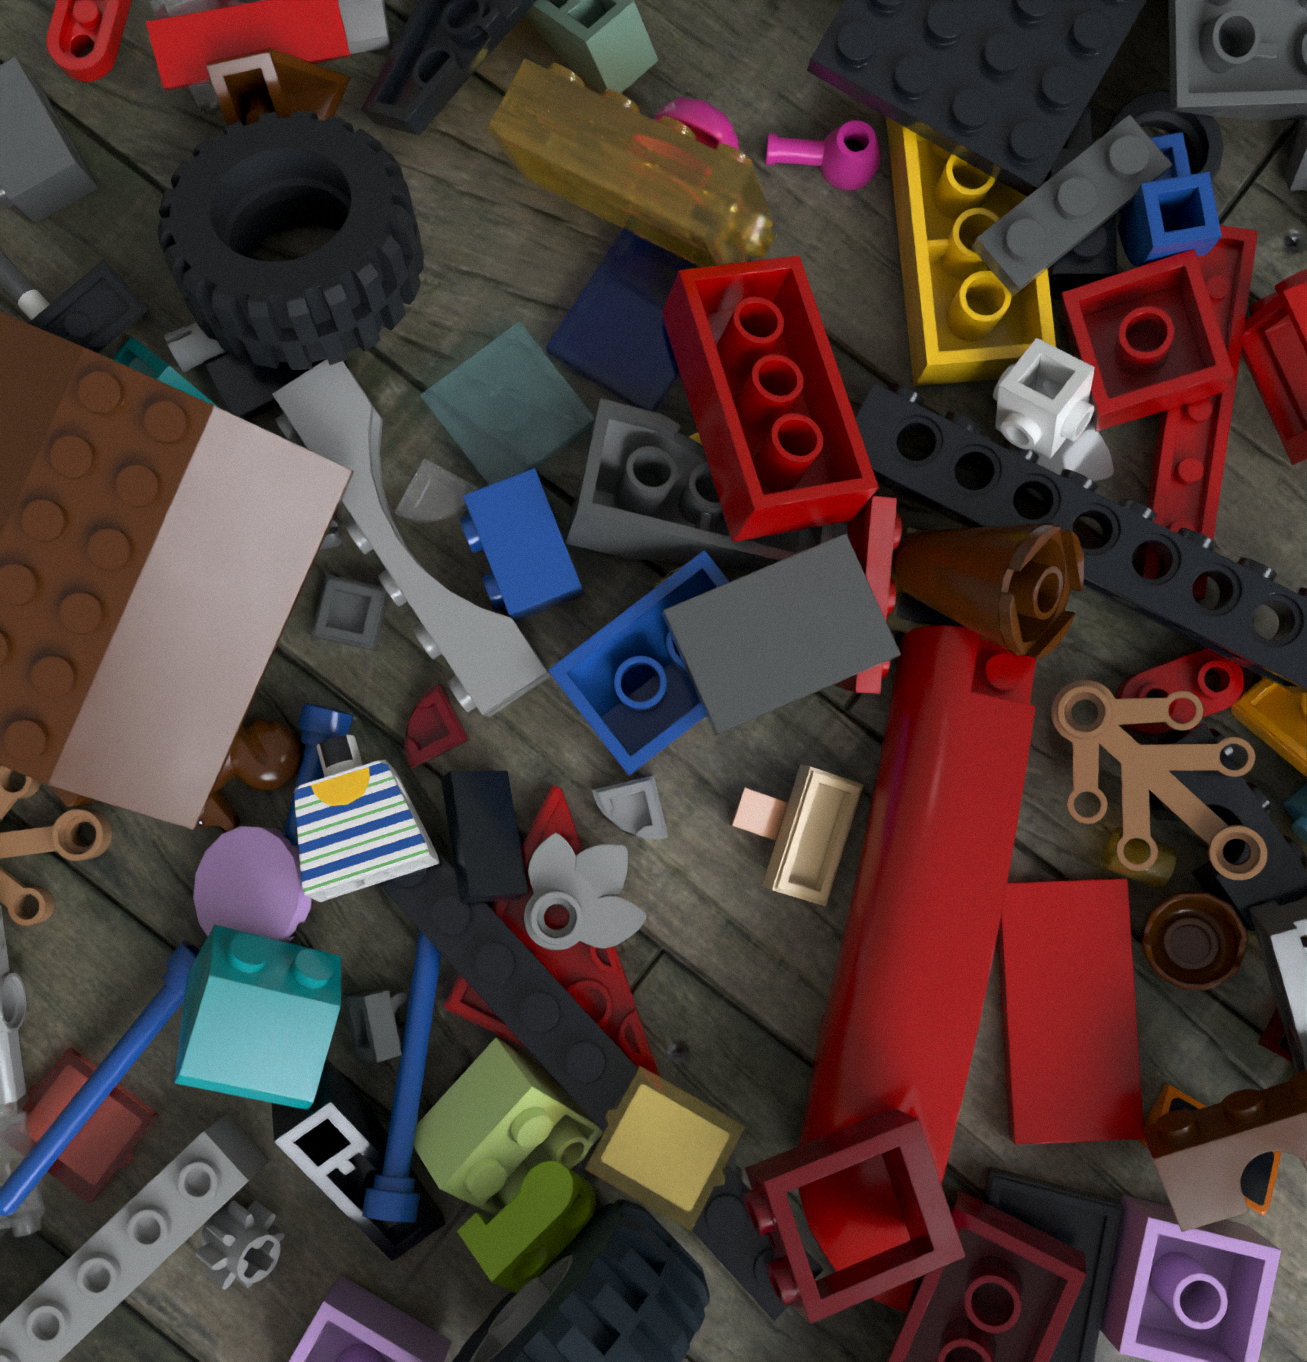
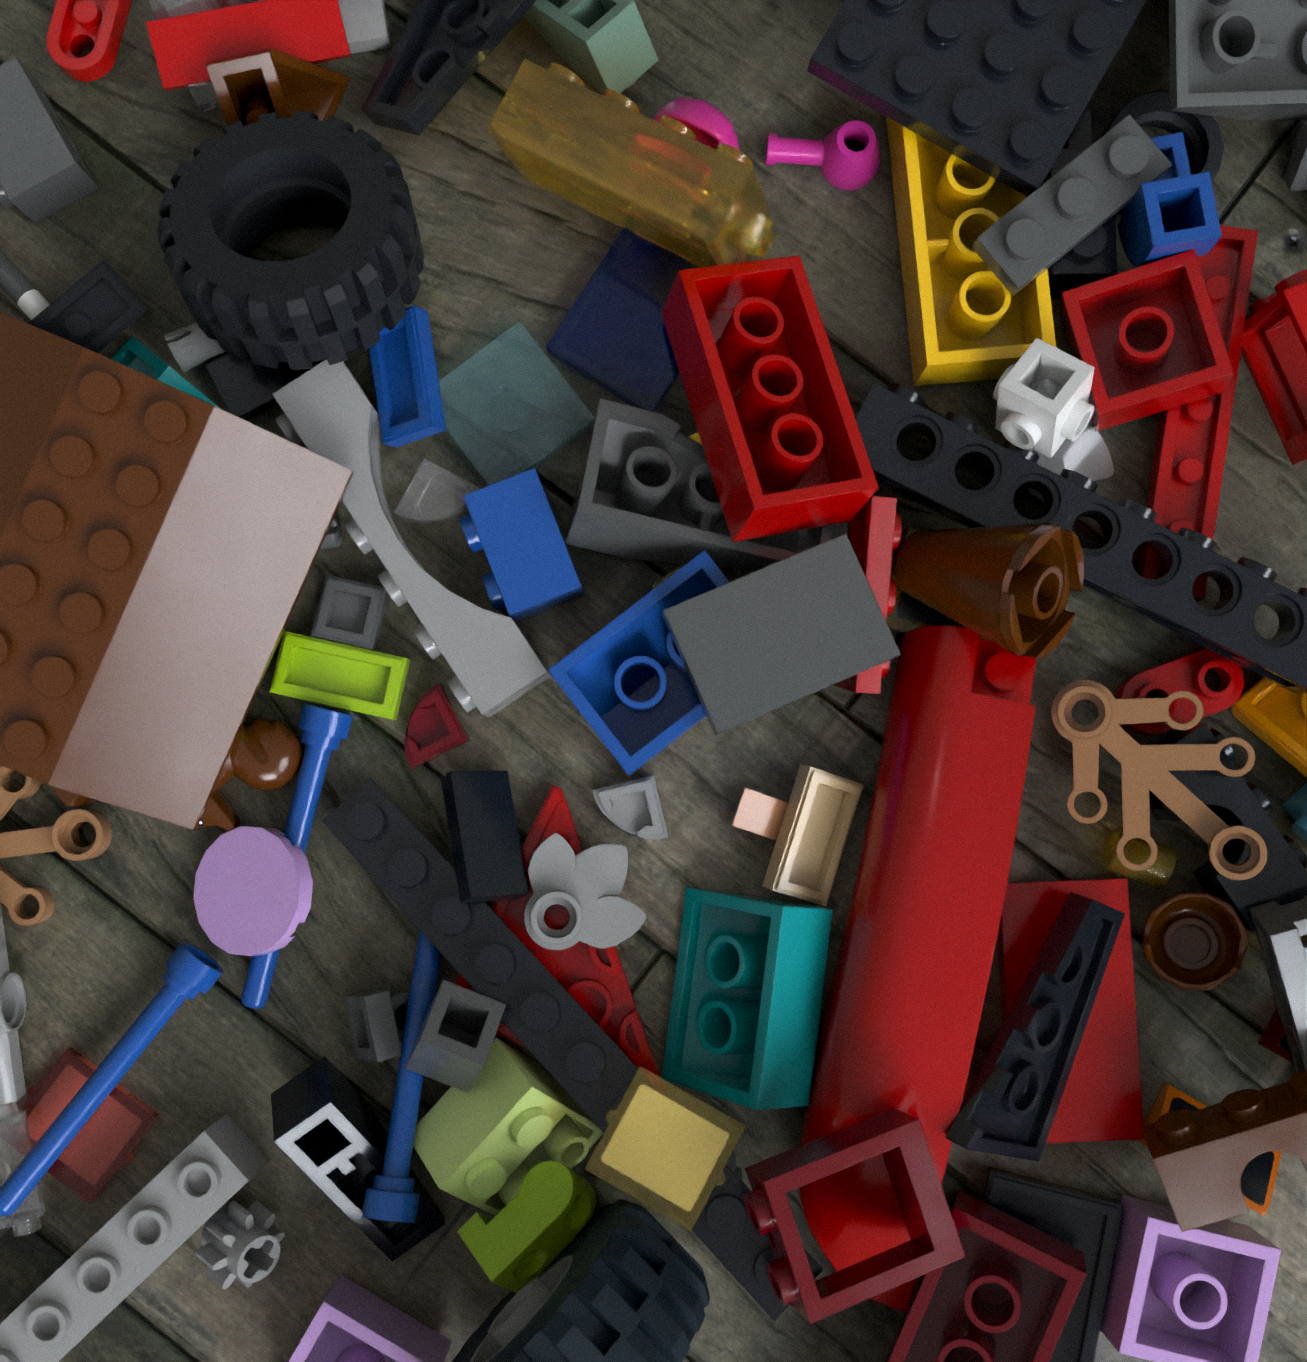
teal slope [174,924,341,1110] -> none
torso [294,735,440,902] -> none
none -> lime tile [270,631,411,721]
none -> blue tile [369,305,446,448]
none -> dark grey brick [405,980,506,1092]
none -> teal slope [661,887,833,1110]
none -> black wing [945,892,1125,1162]

